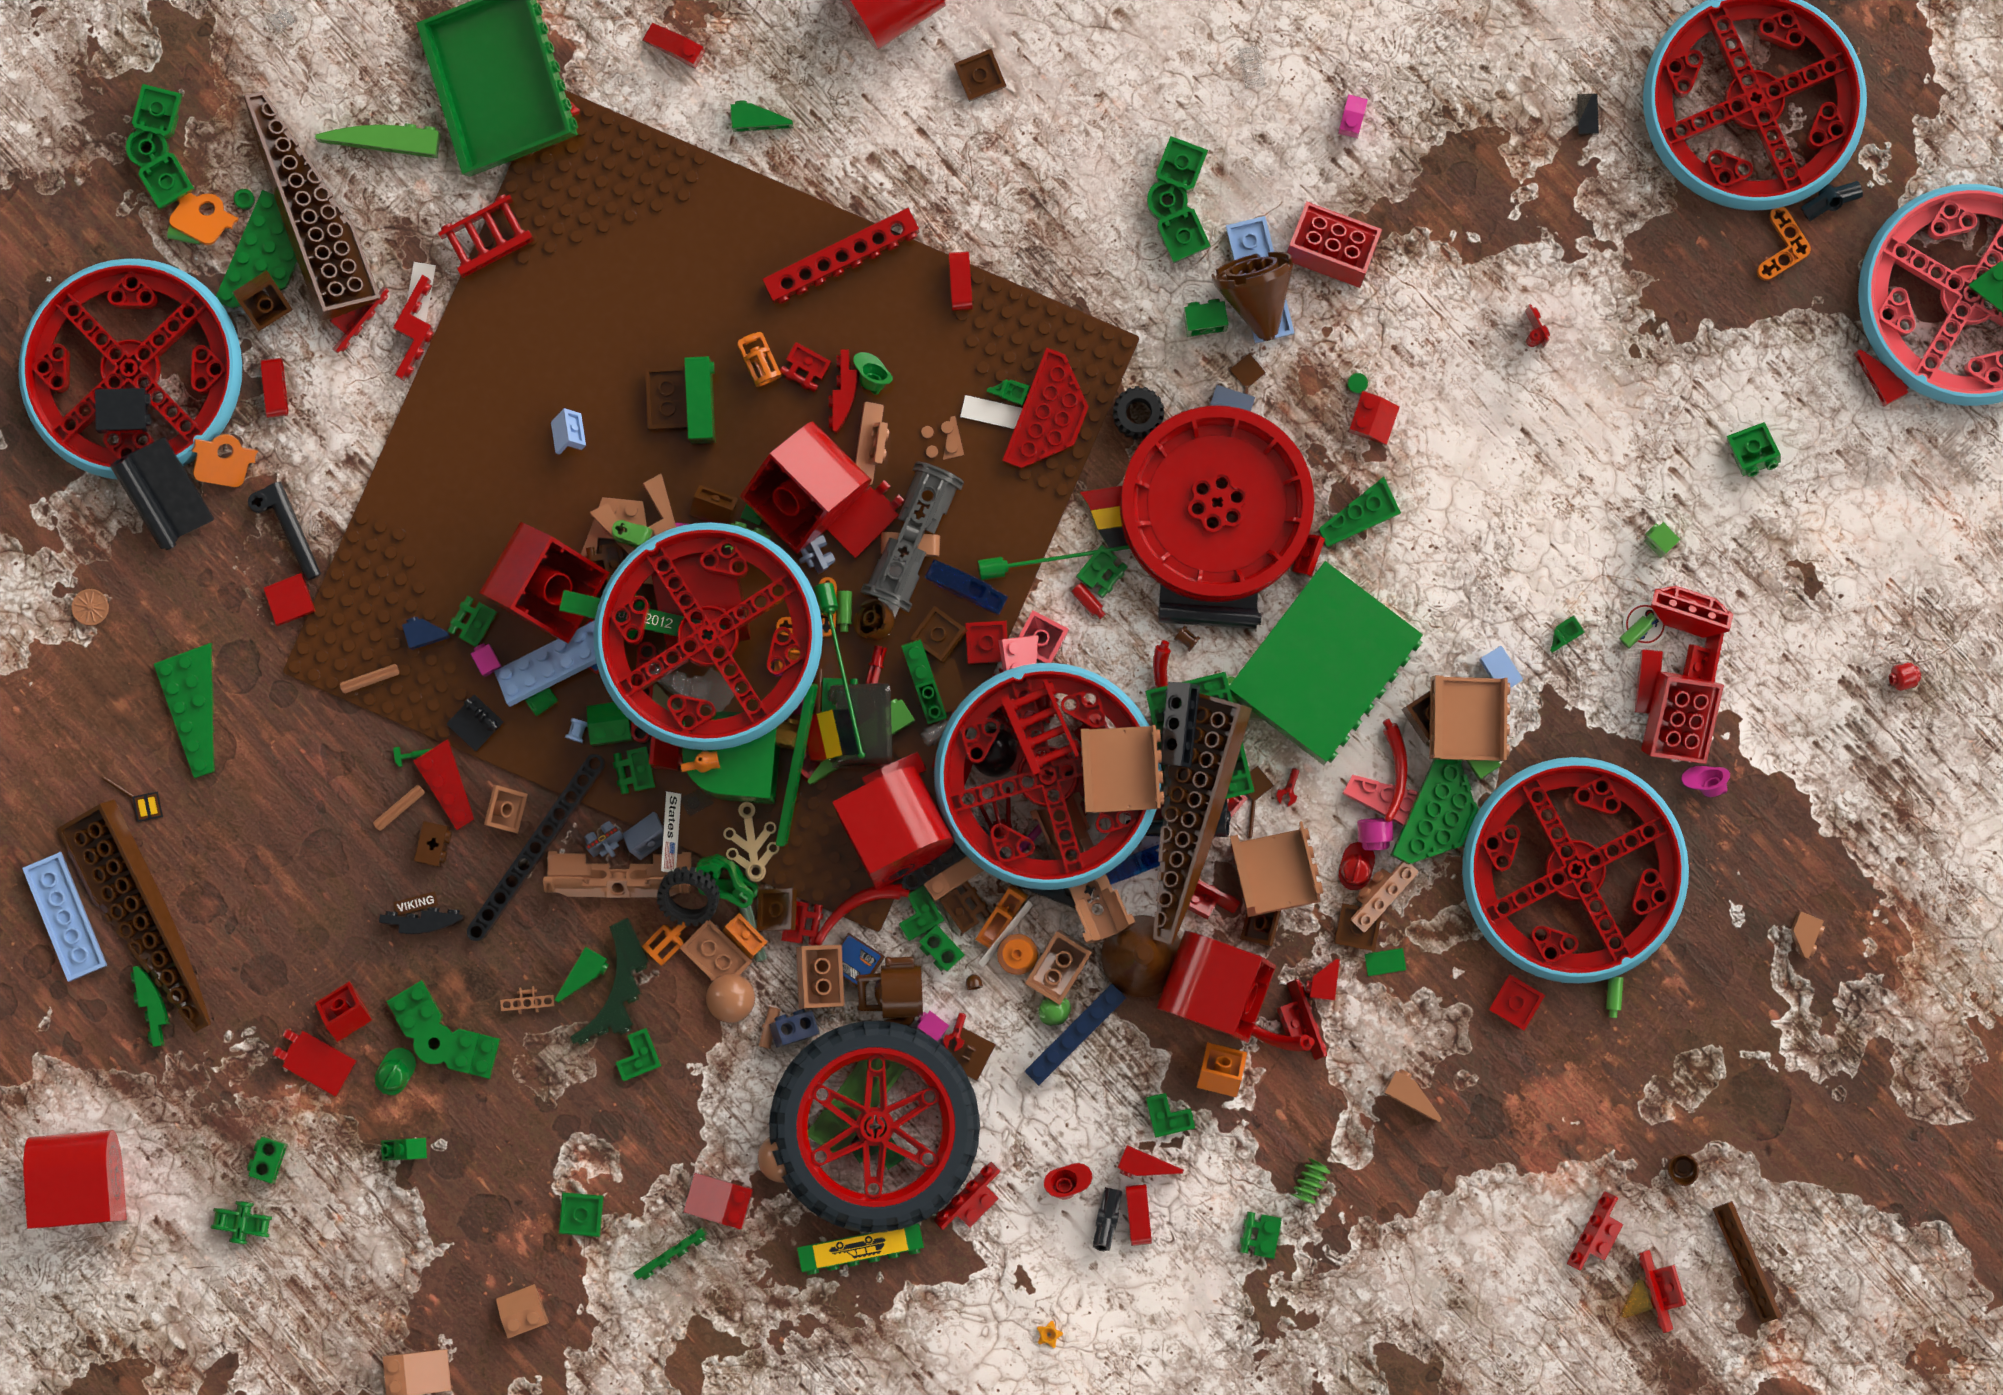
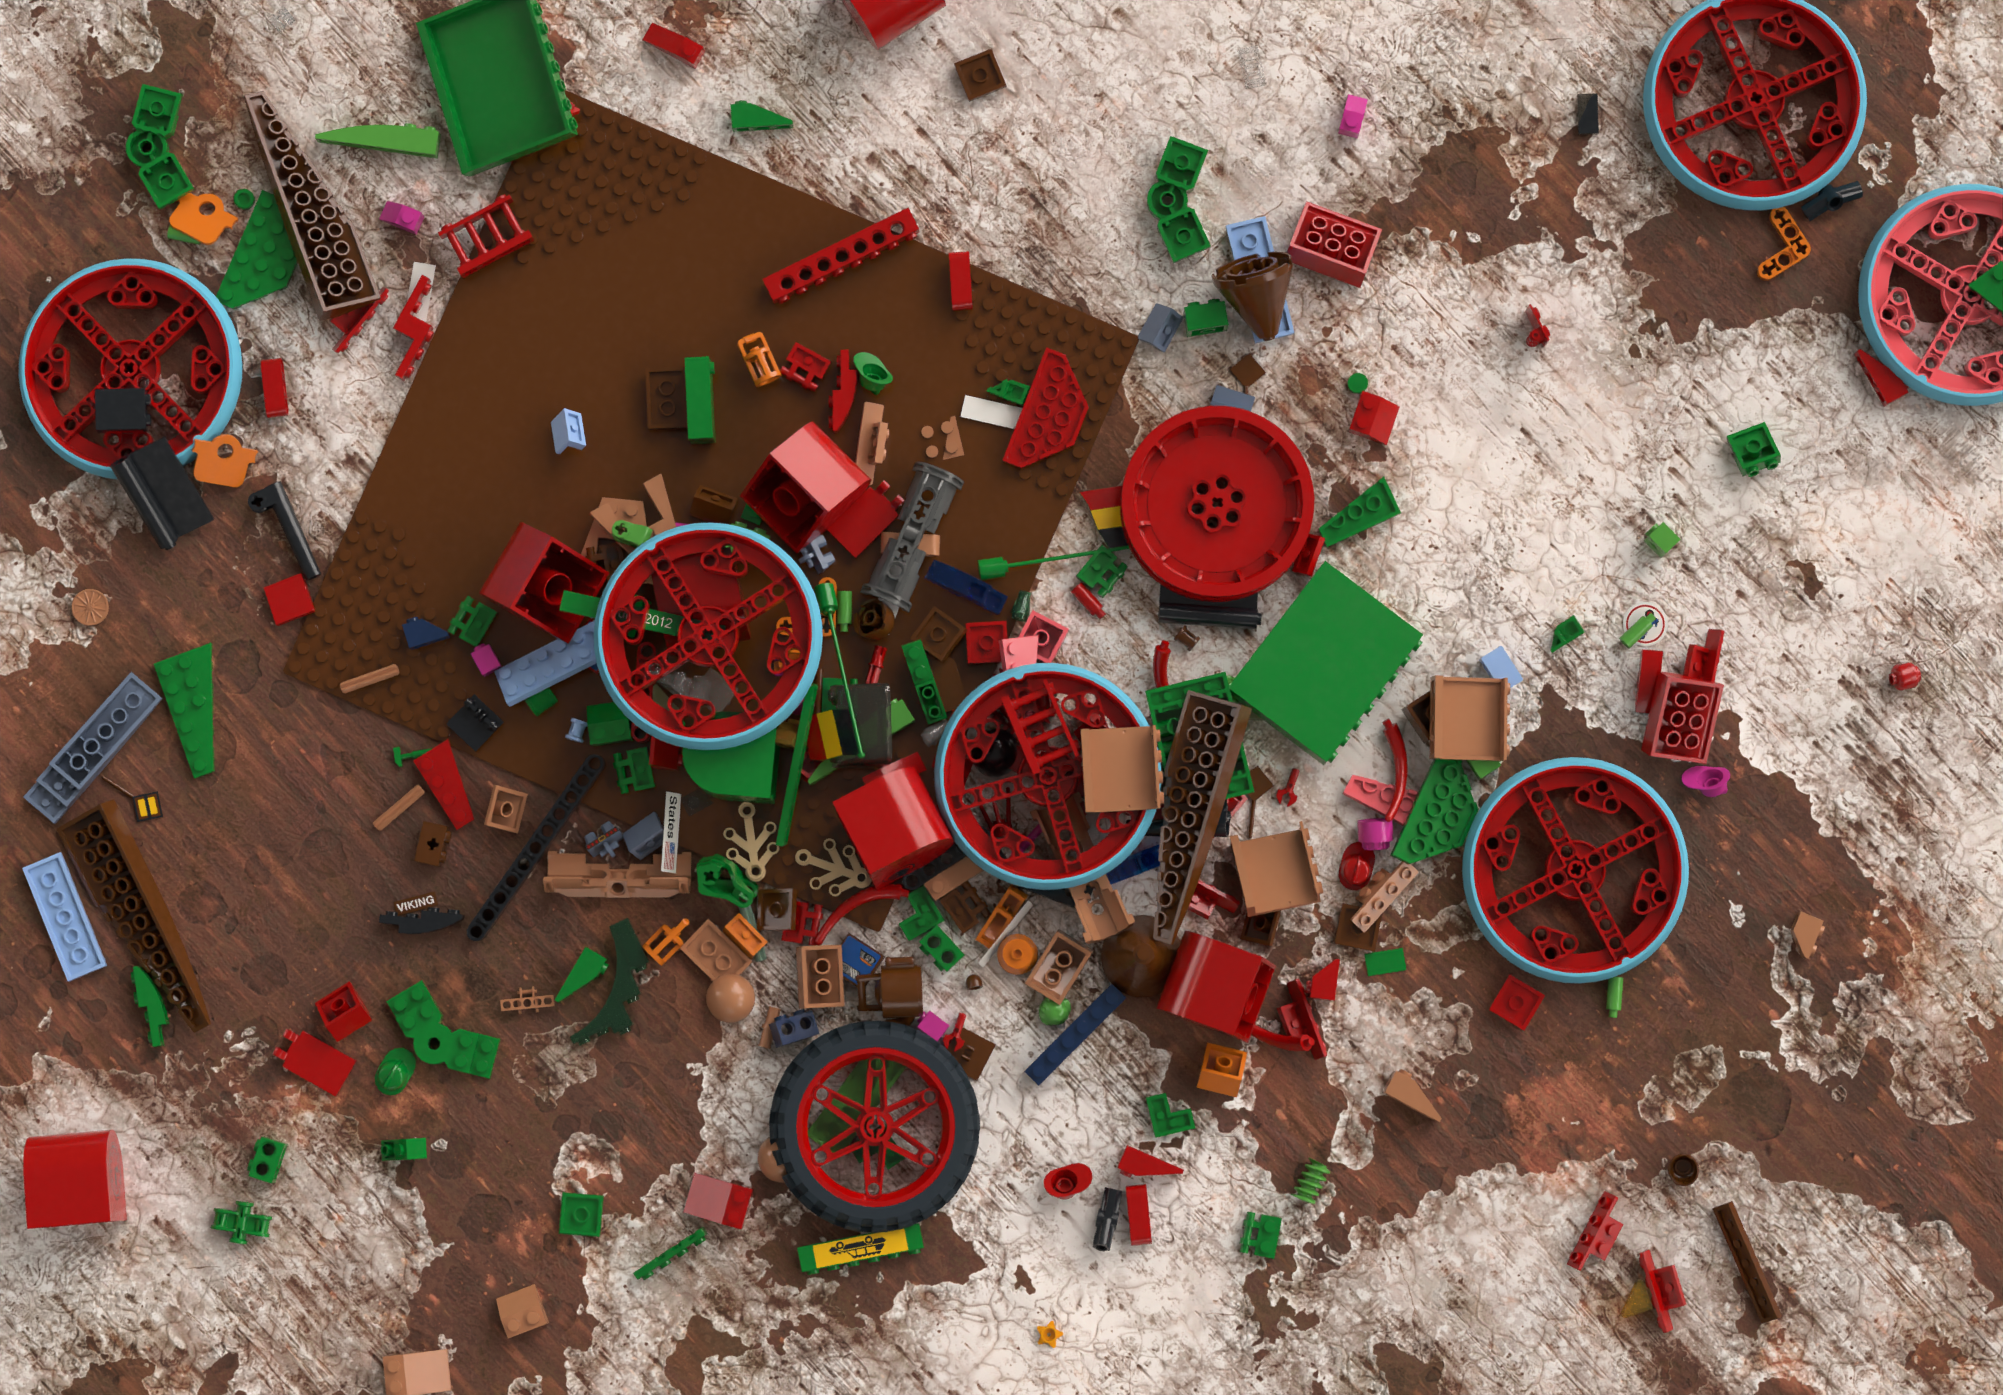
reddish brown brick [233,270,293,332] -> none
green plate [615,1028,662,1082] -> none
black tyre [657,866,720,926] -> none
orange piece [681,751,720,773] -> none
red bracket [934,1162,1000,1230] -> none
black tyre [1113,386,1164,440] -> none
black brick [1159,682,1200,768] -> none
red wedge [1650,586,1734,638] -> none
none -> sand blue slope [24,672,162,824]
none -> dark pink slope [379,201,425,235]
none -> tan plant [795,838,871,897]
none -> clear green cone [1010,590,1031,622]
none -> sand blue panel [1138,303,1184,353]

